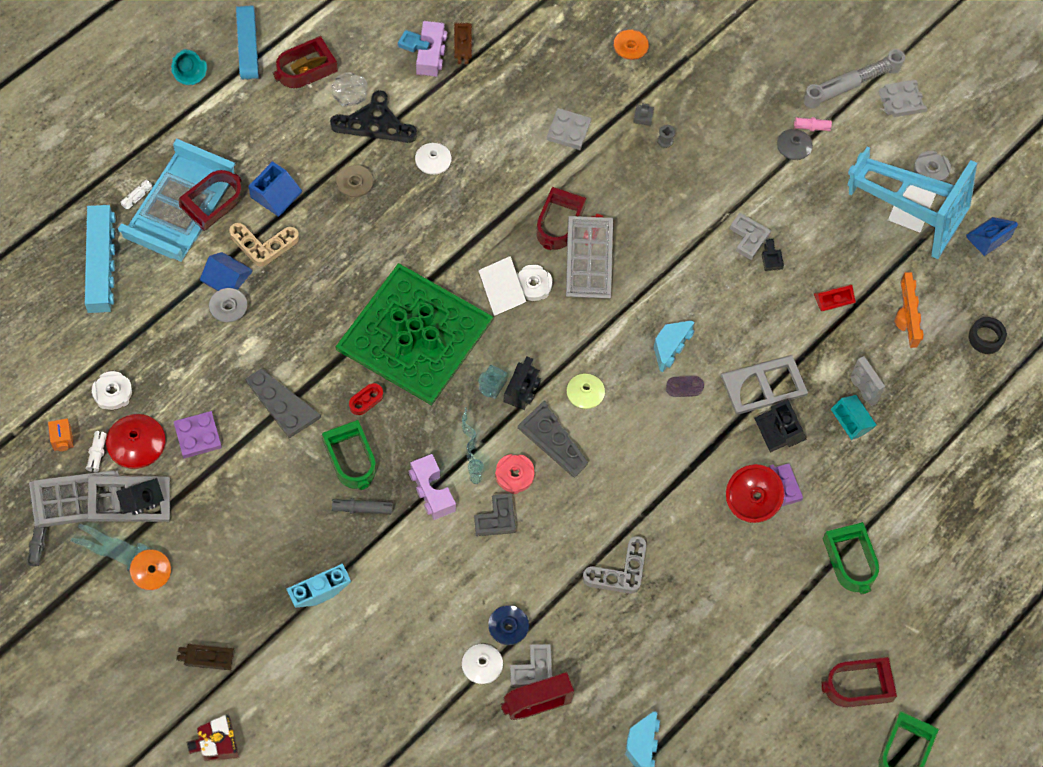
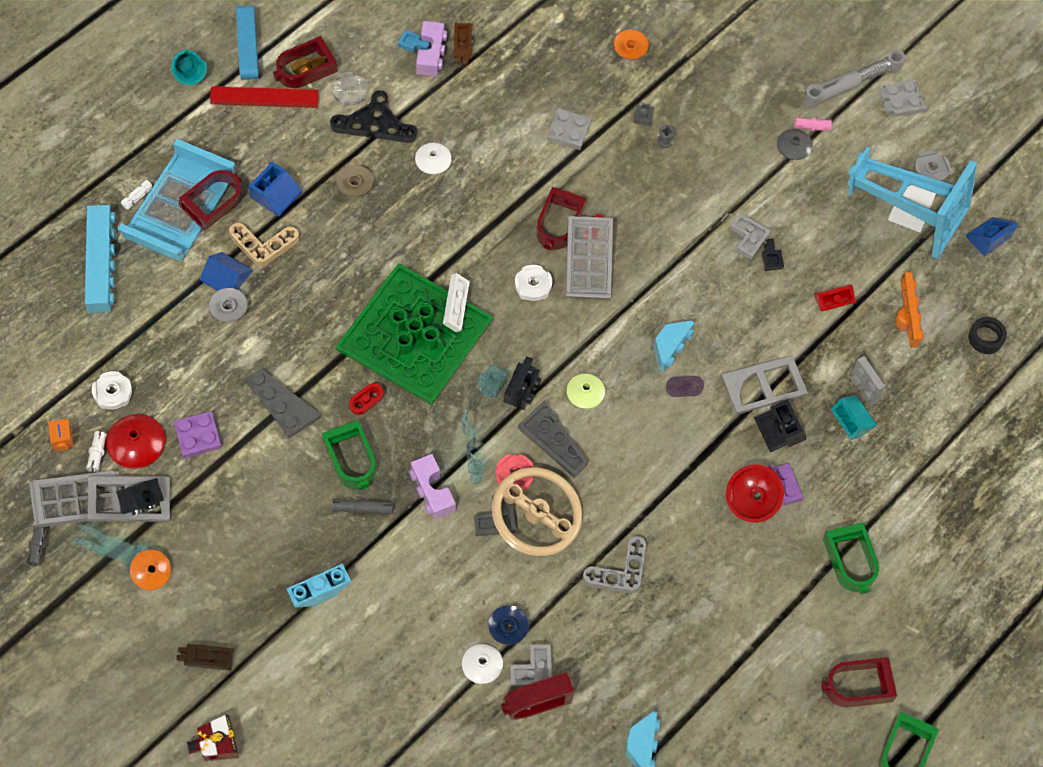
white sticker [479,256,526,316] -> none
none -> red tile [210,86,319,108]
none -> white plate [443,273,470,332]
none -> tan piece [492,467,582,556]

